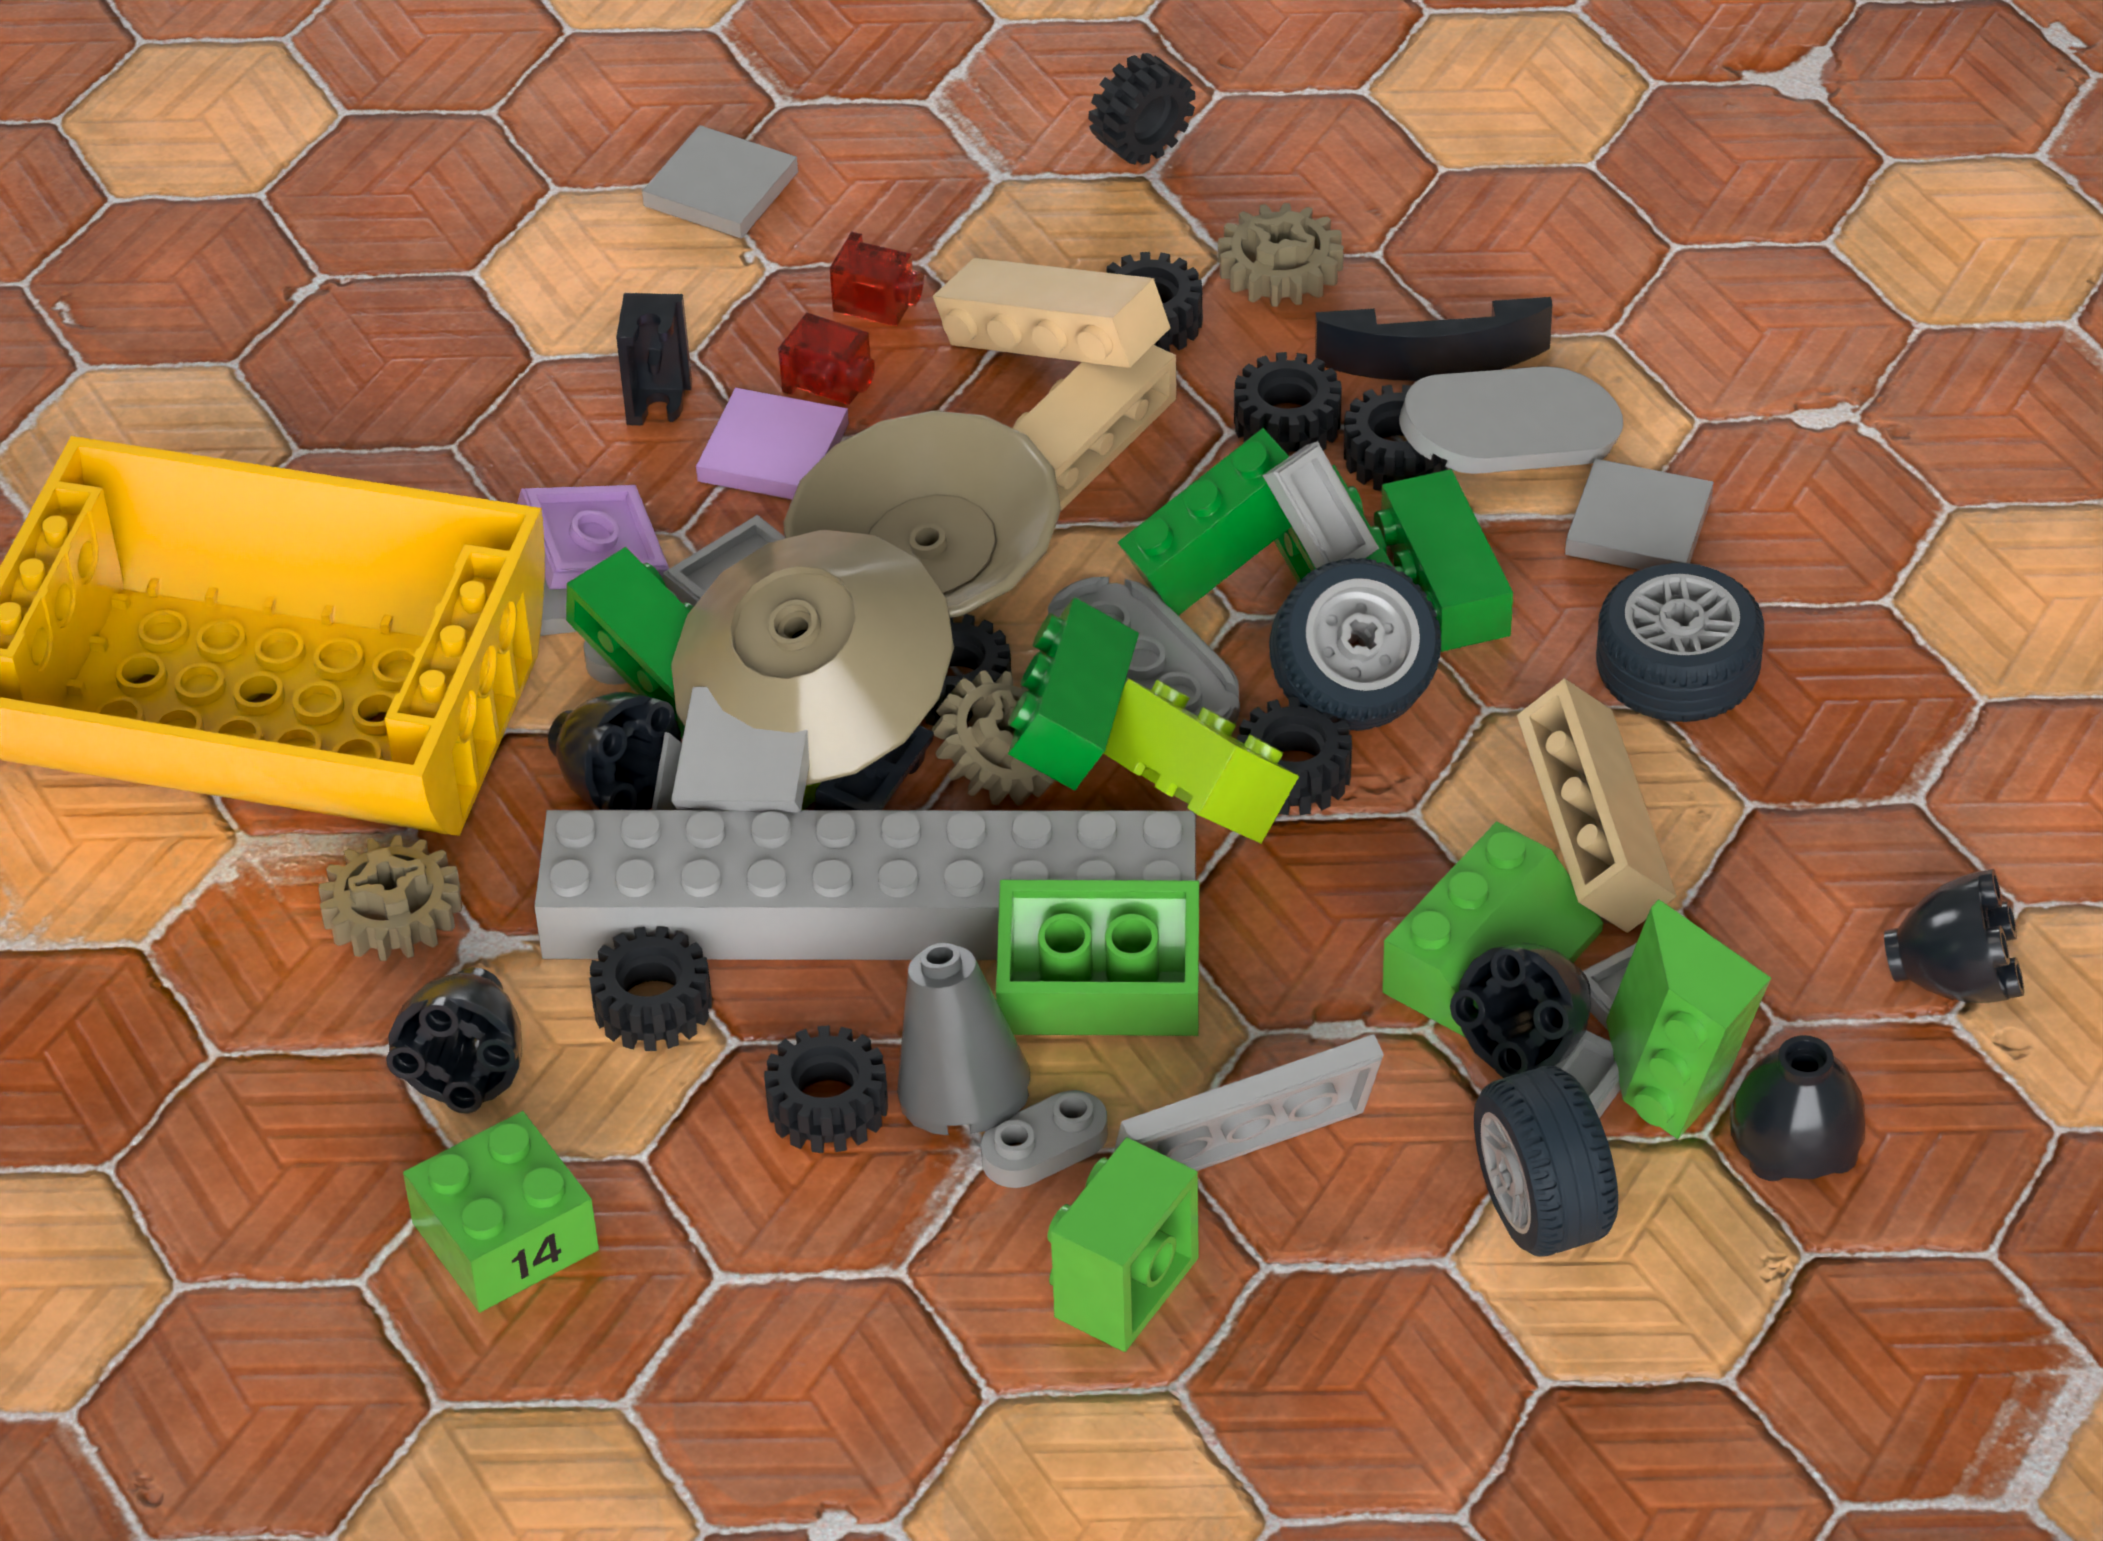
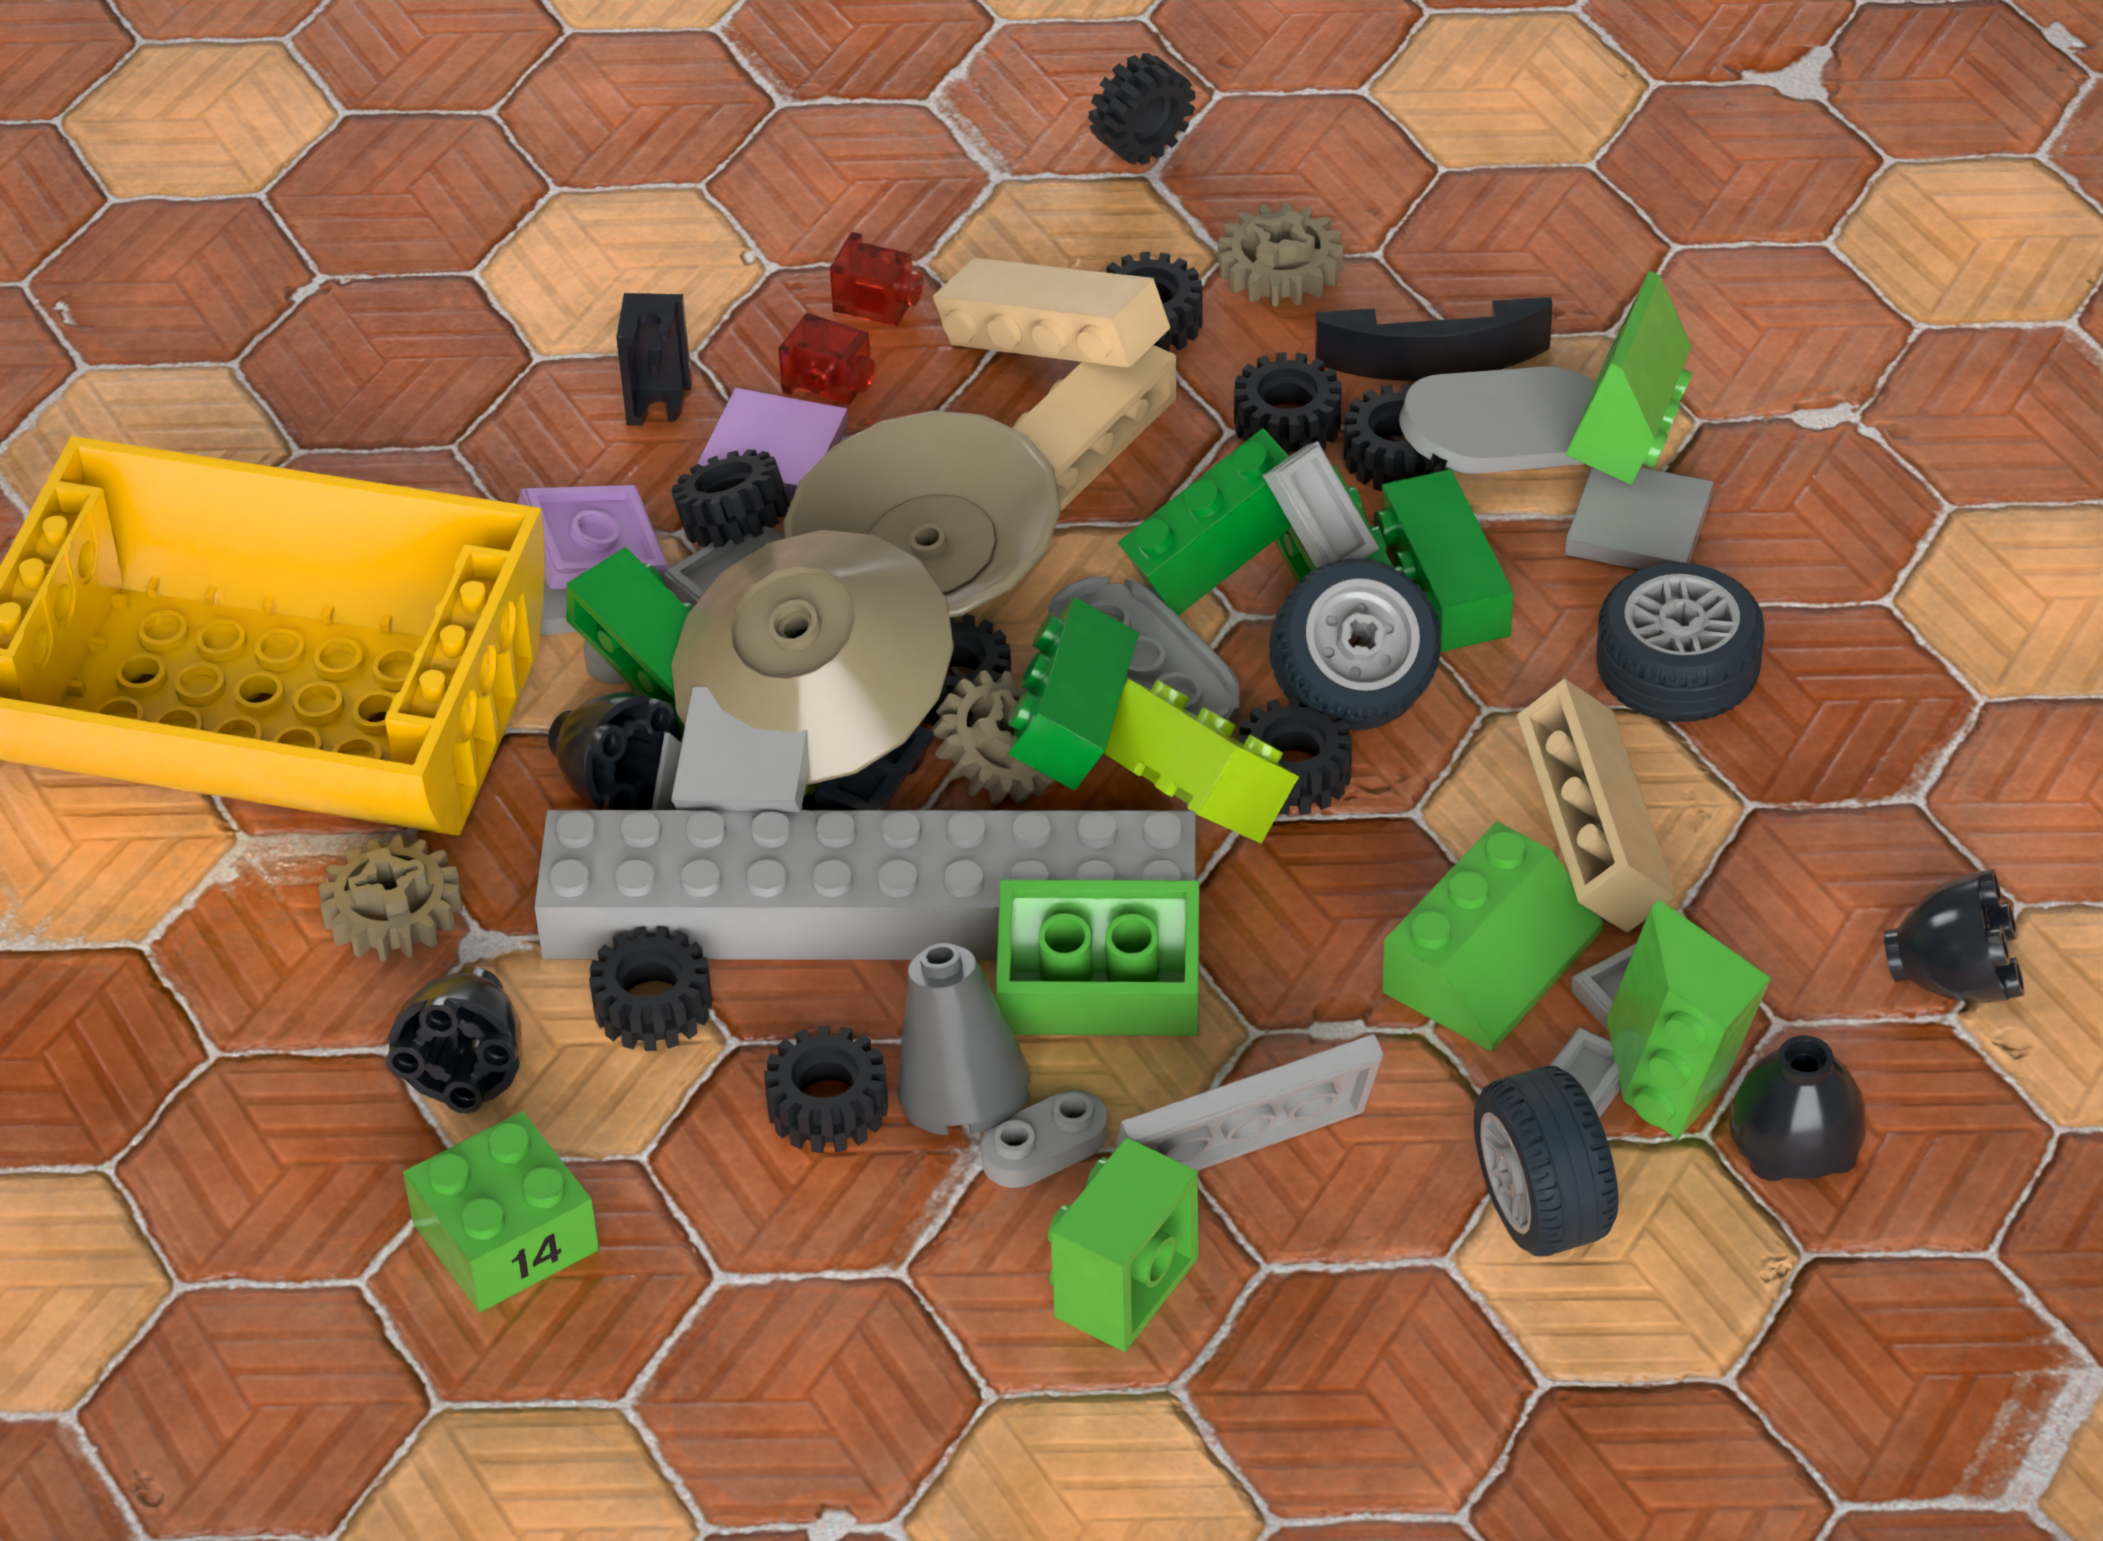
light grey tile [642,125,798,239] -> none
black piece [1450,943,1591,1078] -> none
none -> black tyre [672,449,790,547]
none -> bright green slope [1565,270,1693,485]

